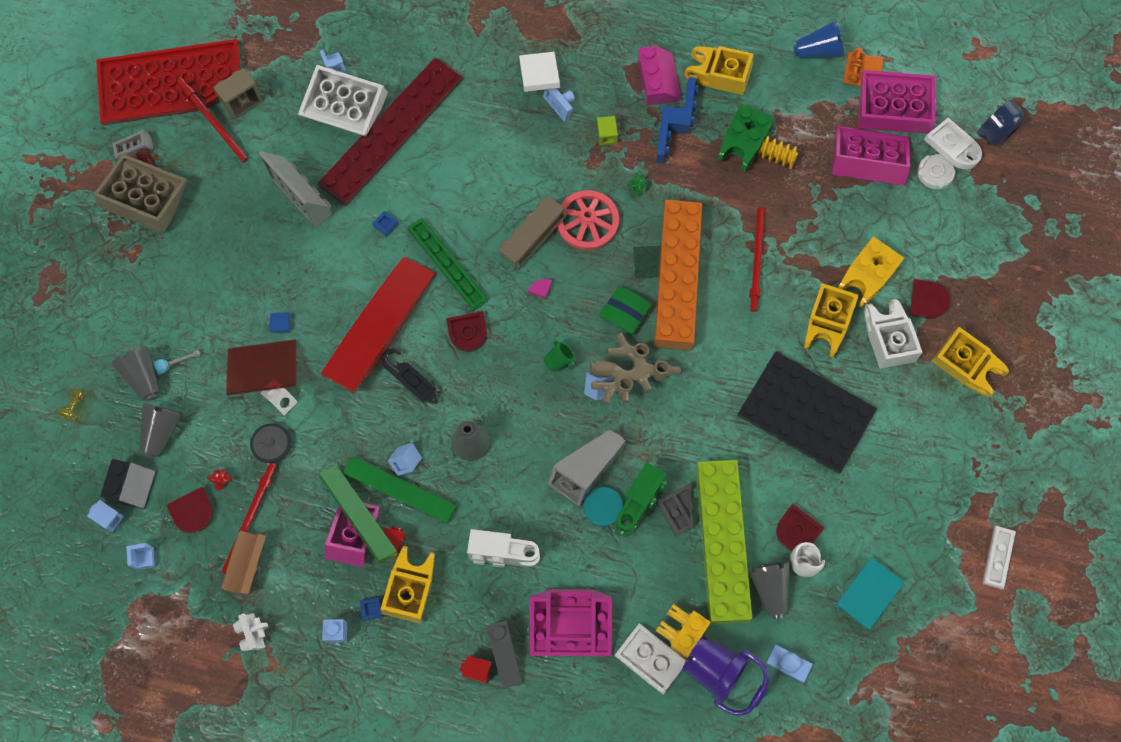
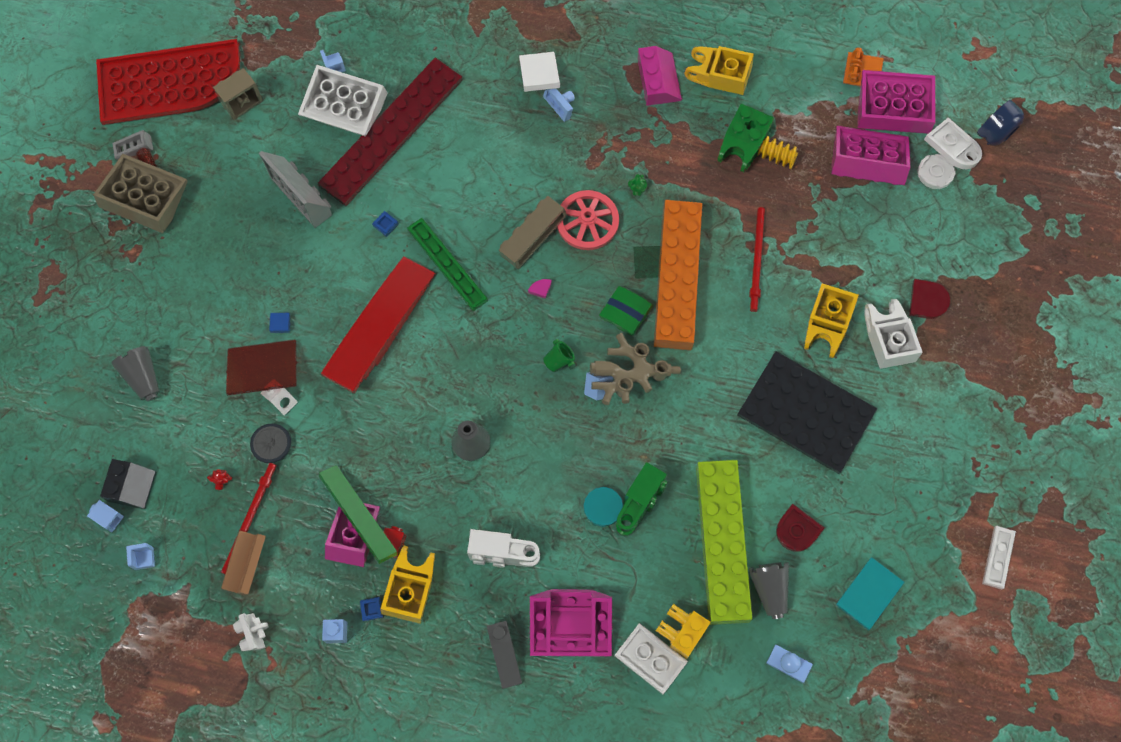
clear yellow piece [55,389,86,422] -> none
dark grey cone [140,403,182,458] -> none
hinge [153,350,200,375] -> none
dark red tile [166,487,213,533] -> none
red bar [176,77,248,163] -> none
green tile [343,456,456,524] -> none
black plate [381,348,438,404] -> none
light blue panel [388,443,422,476] -> none
dark red tile [446,311,487,352] -> none
red brick [460,655,492,684] -> none
light grey slope [548,430,626,507] -> none
lime panel [597,116,618,146] -> none
blue bracket [656,77,698,164] -> none
dark grey wing [656,484,694,537] -> none
dark purple piece [682,636,769,716] -> none
white helmet [790,542,825,577] -> none
blue cone [793,21,844,59] -> none
yellow brick [838,236,904,308] -> none
yellow brick [931,327,1009,397] -> none

